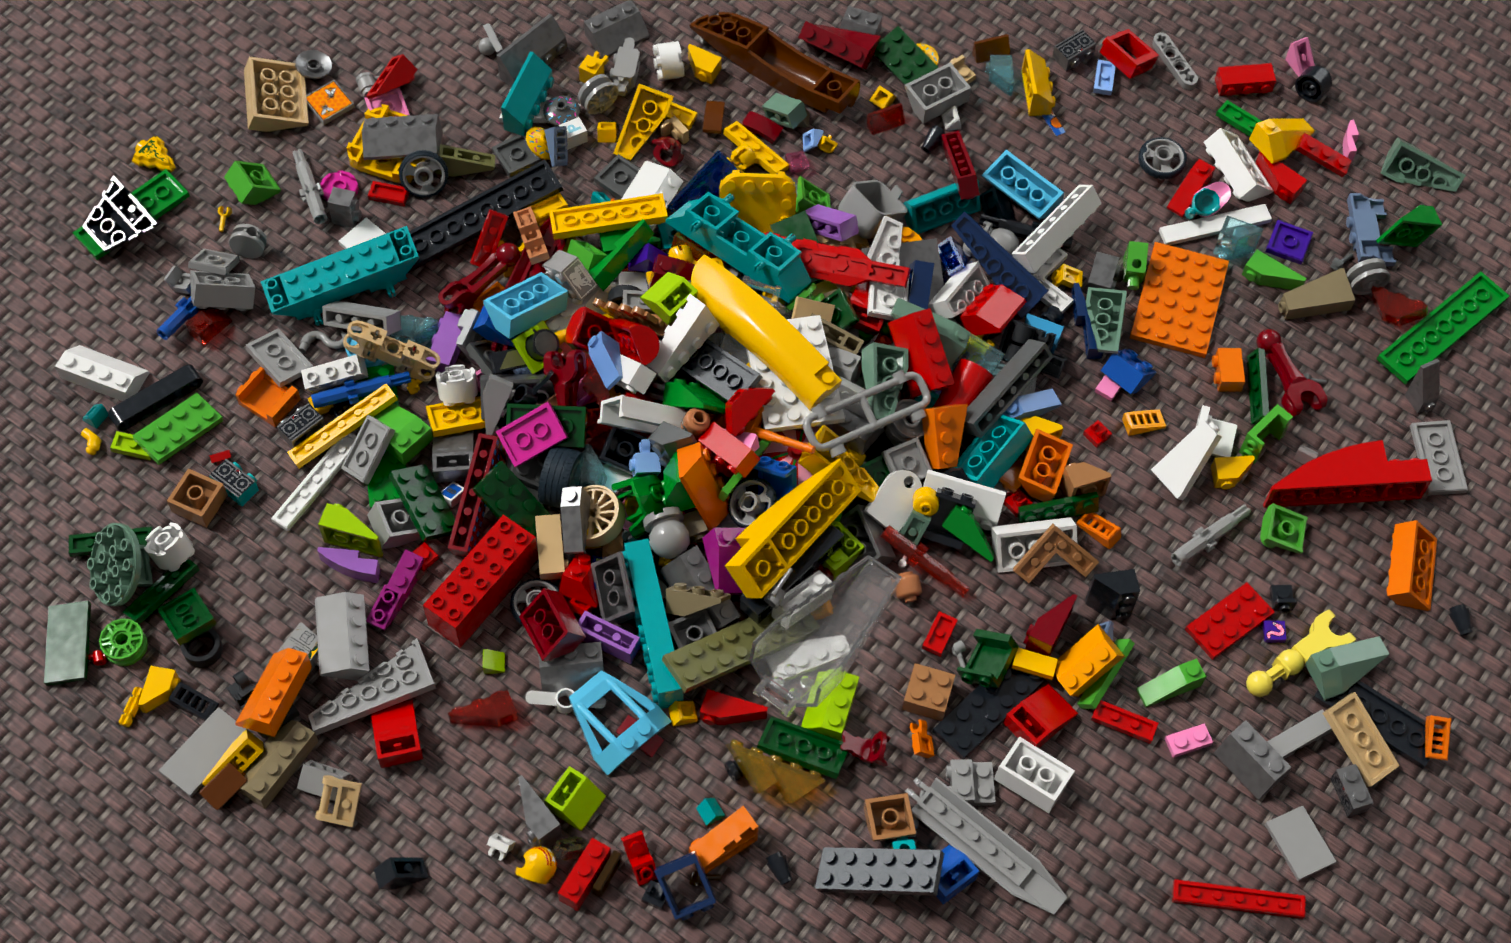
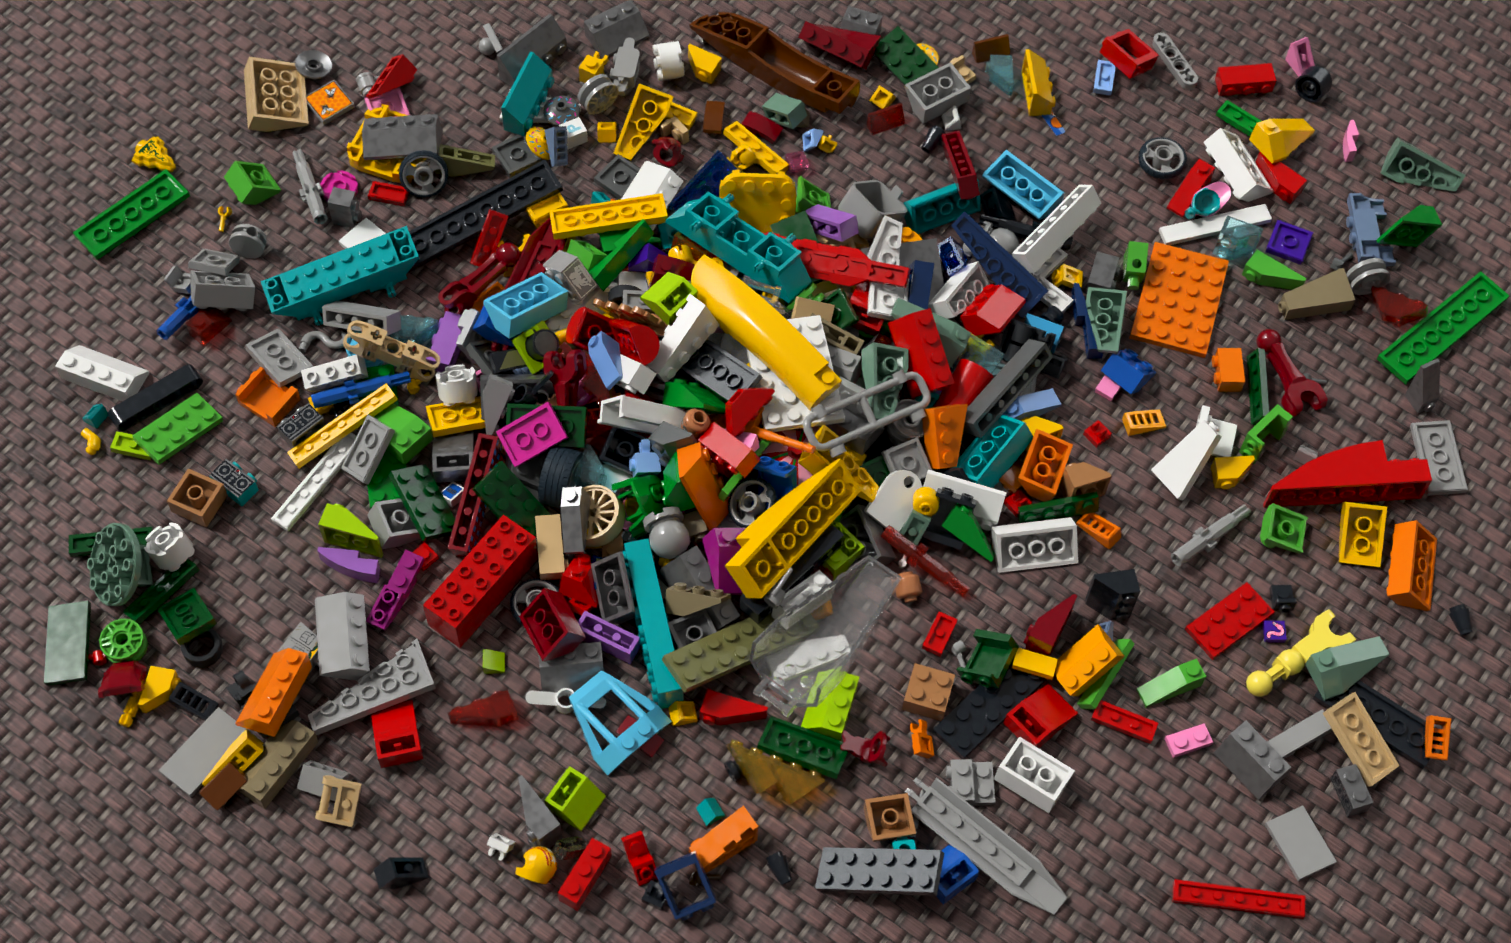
black wedge [82,175,159,252] -> none
red plate [209,450,232,466] -> none
nougat slope [513,206,550,265] -> none
dark brown tile [592,850,622,897] -> none
medium nougat plate [1013,523,1099,583] -> none
brick [1052,29,1096,71] -> none
red plate [1296,133,1352,177] -> none
none -> dark red slope [98,660,148,698]
none -> yellow slope [1339,502,1387,567]

